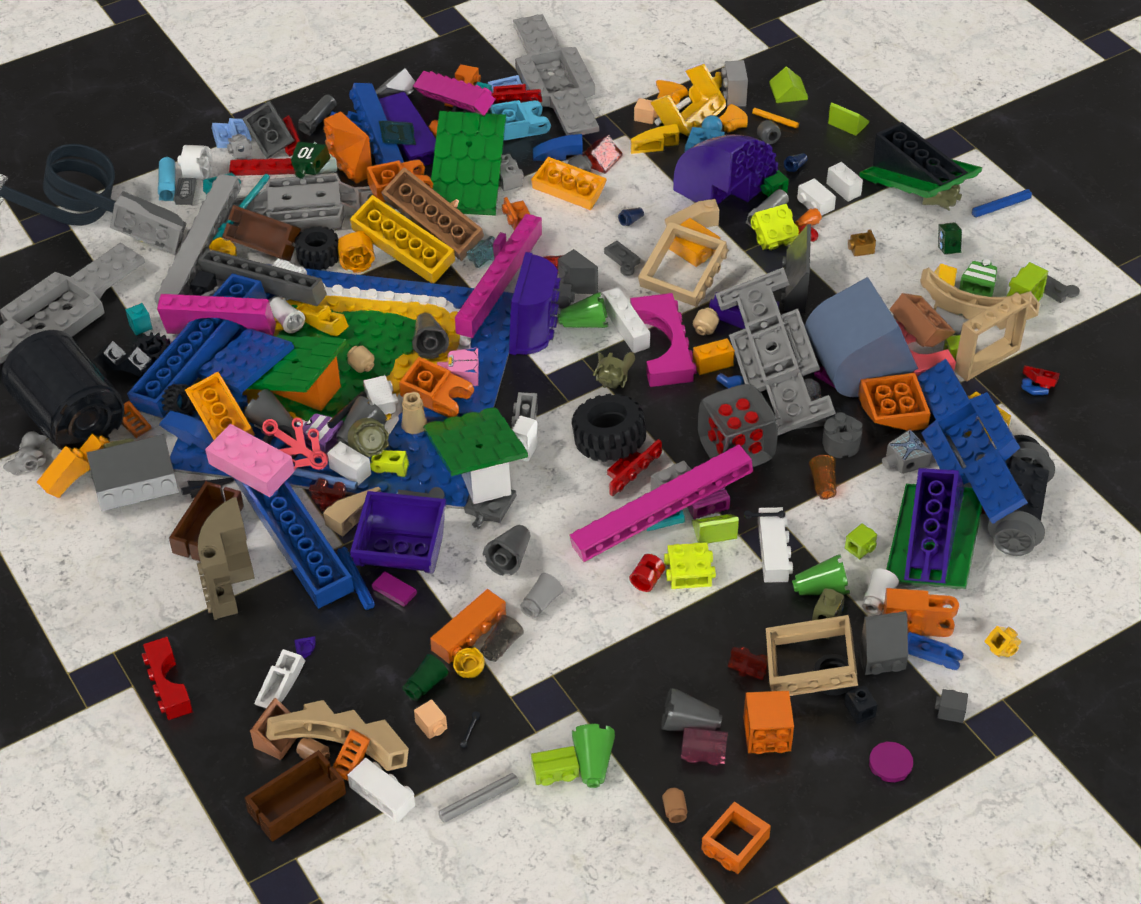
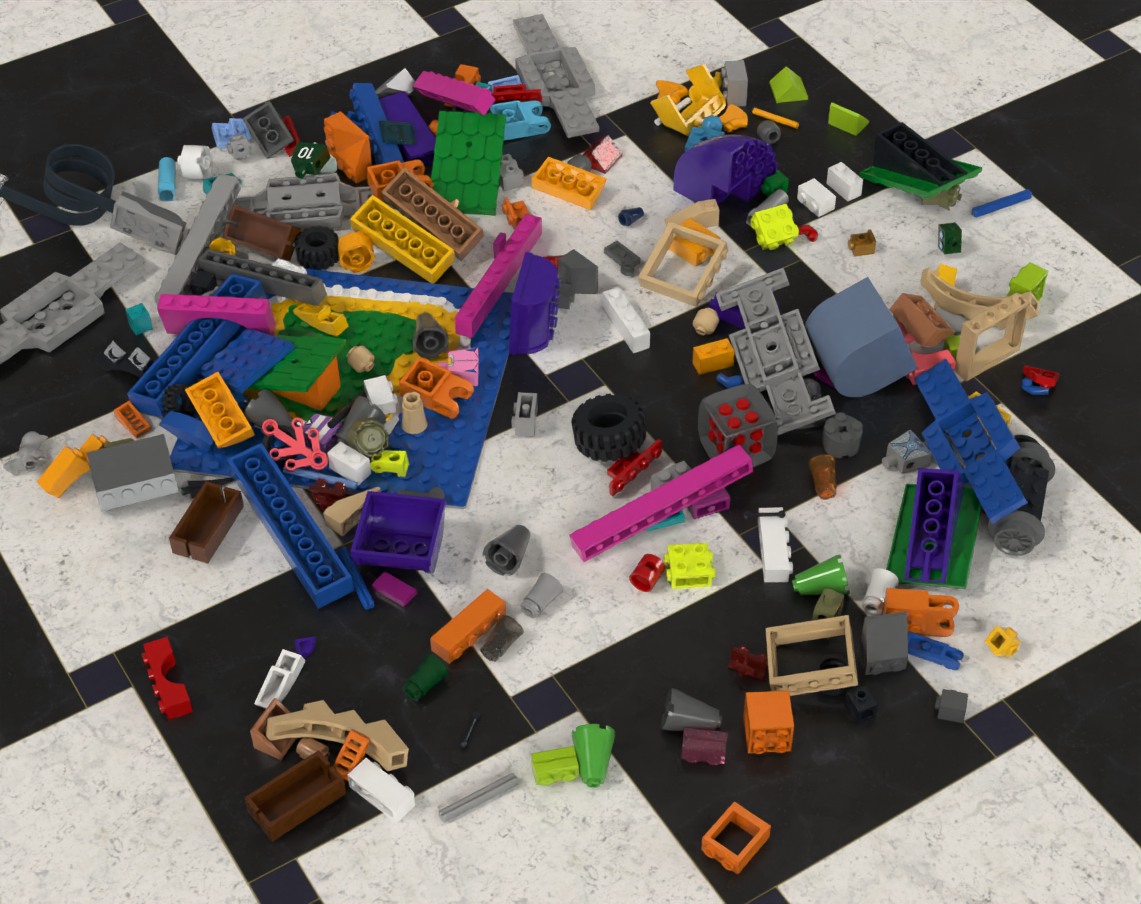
black container [2,330,124,450] -> none
black gear [131,332,171,362] -> none
dark grey tile [175,178,196,205] -> none
dark tan slope [197,497,255,620] -> none
bright pink brick [205,424,294,497] -> none
teal bar [213,174,270,240] -> none
red plate [229,158,295,176] -> none
white plant [270,297,305,333] -> none
dark grey piece [298,95,337,136] -> none
light nougat brick [414,700,447,739] -> none
green piece [423,407,528,504] -> none
yellow hair [453,647,485,678] -> none
dark grey plate [464,489,517,529] -> none
clear light blue hips [467,236,495,268] -> none
white brick [512,416,538,461] -> none
blue slope [533,134,583,161] -> none
bright green cone [558,292,609,328] -> none
olive hat [593,352,635,388] -> none
dark pink arch [630,293,697,387] -> none
yellow slope [631,124,679,154] -> none
light nougat brick [634,98,659,124] -> none
medium nougat brick [662,788,688,823] -> none
lime slope [692,514,739,543] -> none
dark grey slope [781,224,811,312] -> none
dark blue cone [784,153,808,172] -> none
orange cone [795,208,822,227] -> none
lime brick [844,523,877,560] -> none
orange slope [858,373,931,431] -> none
magenta tile [869,742,913,783] -> none
bright green torso [959,259,997,297] -> none
dark grey hinge [1044,275,1080,303] -> none

